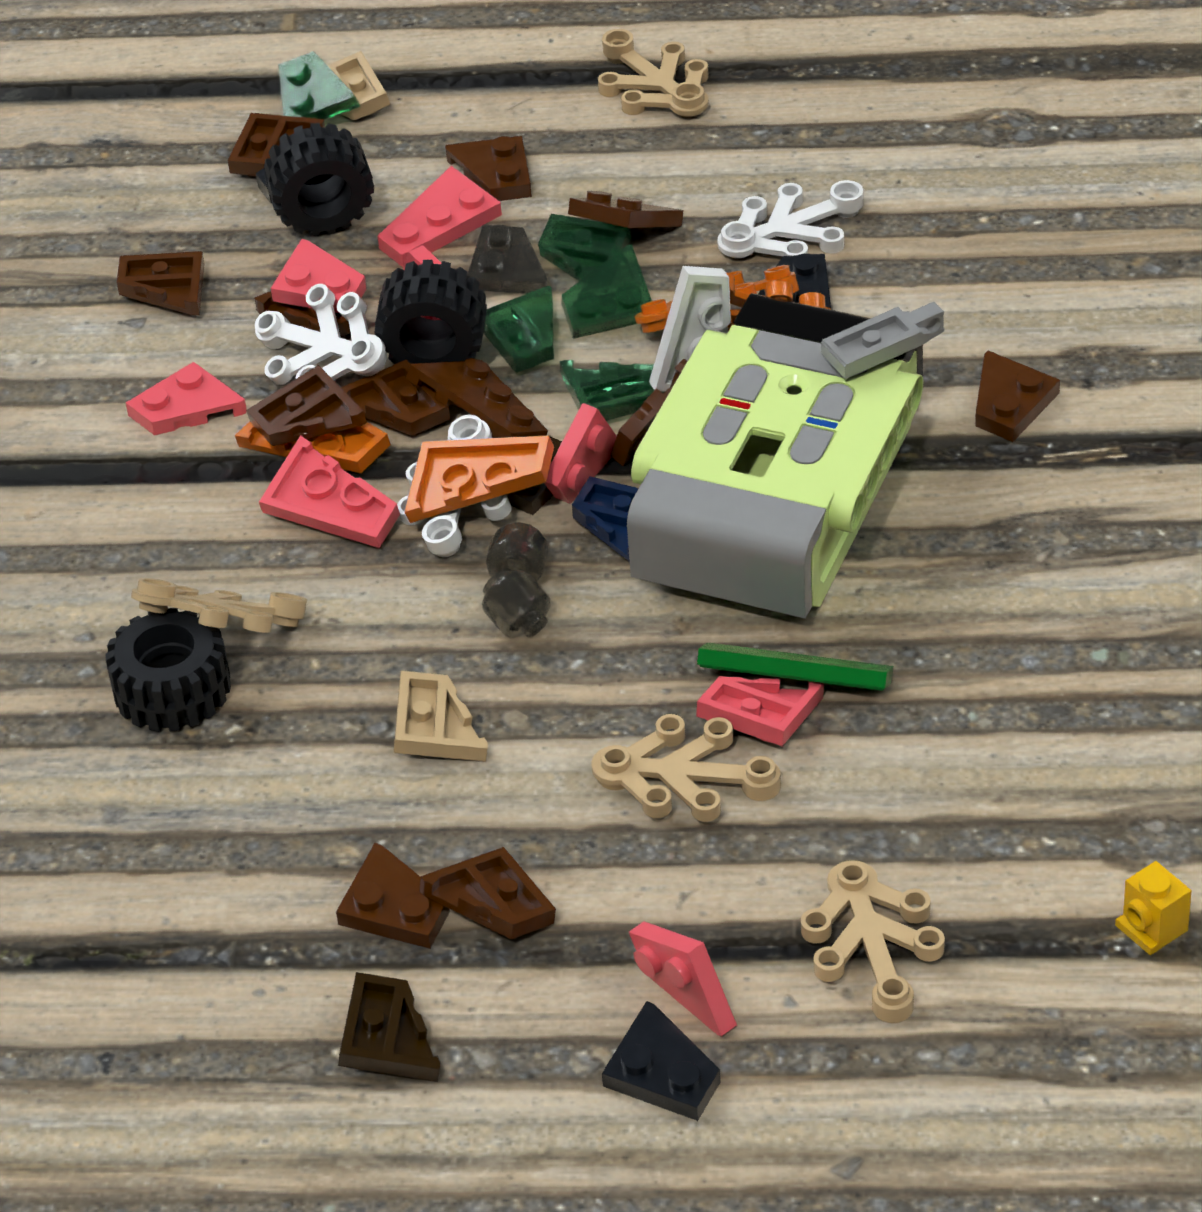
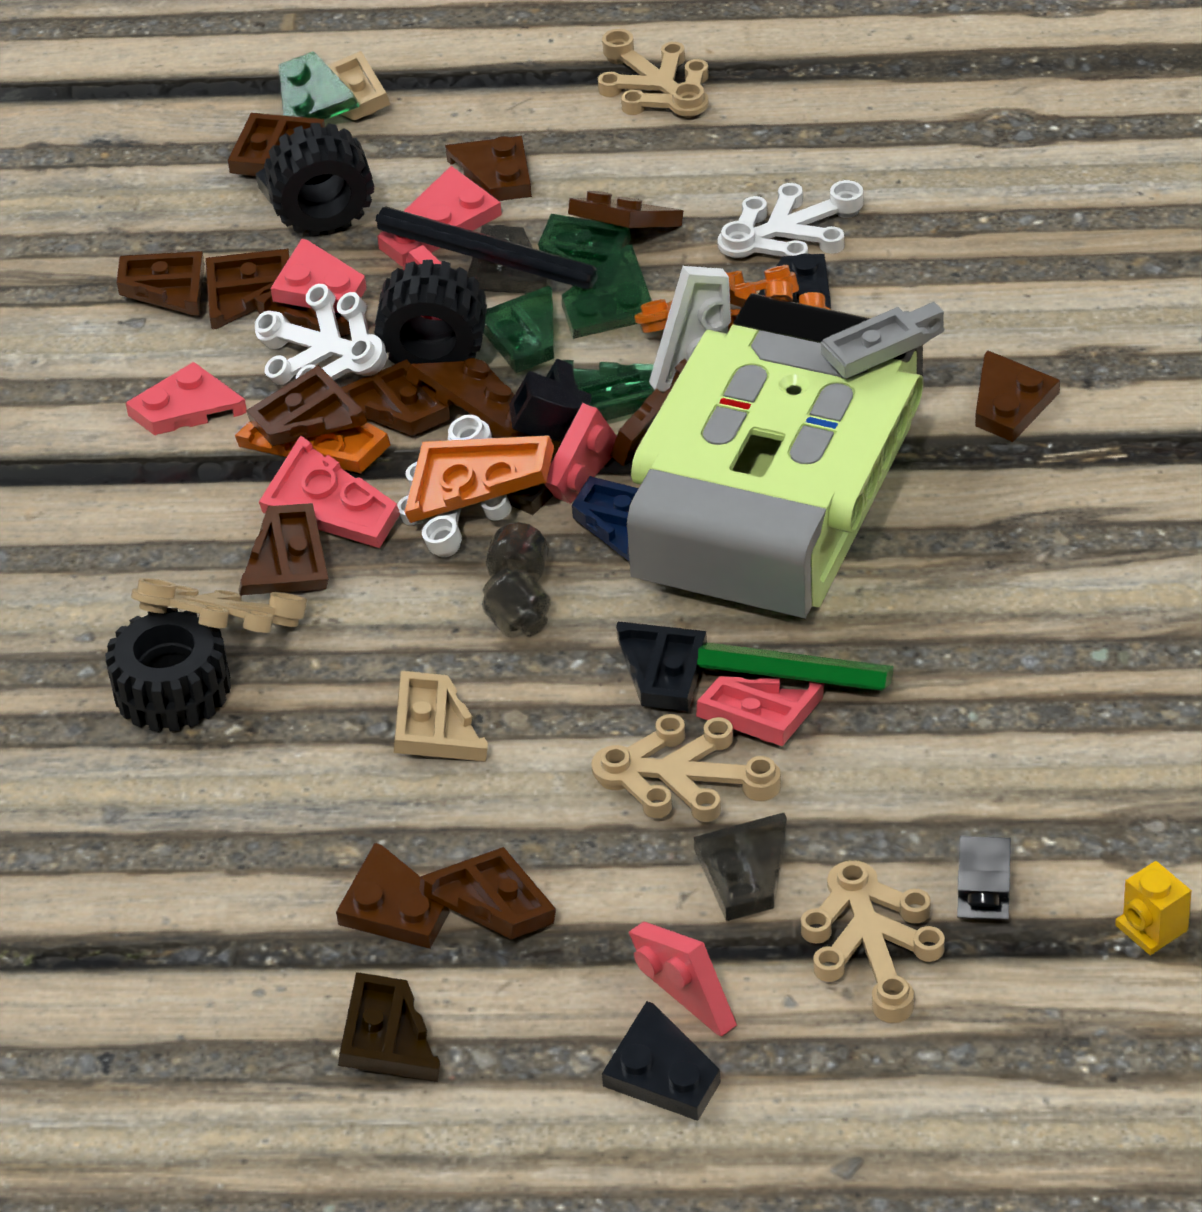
none -> reddish brown wing [206,248,290,329]
none -> reddish brown wing [238,503,329,596]
none -> black axle [375,206,598,290]
none -> black brick [509,359,592,442]
none -> black wing [616,621,707,711]
none -> clear smoke wing [693,812,787,922]
none -> brick [957,836,1011,919]

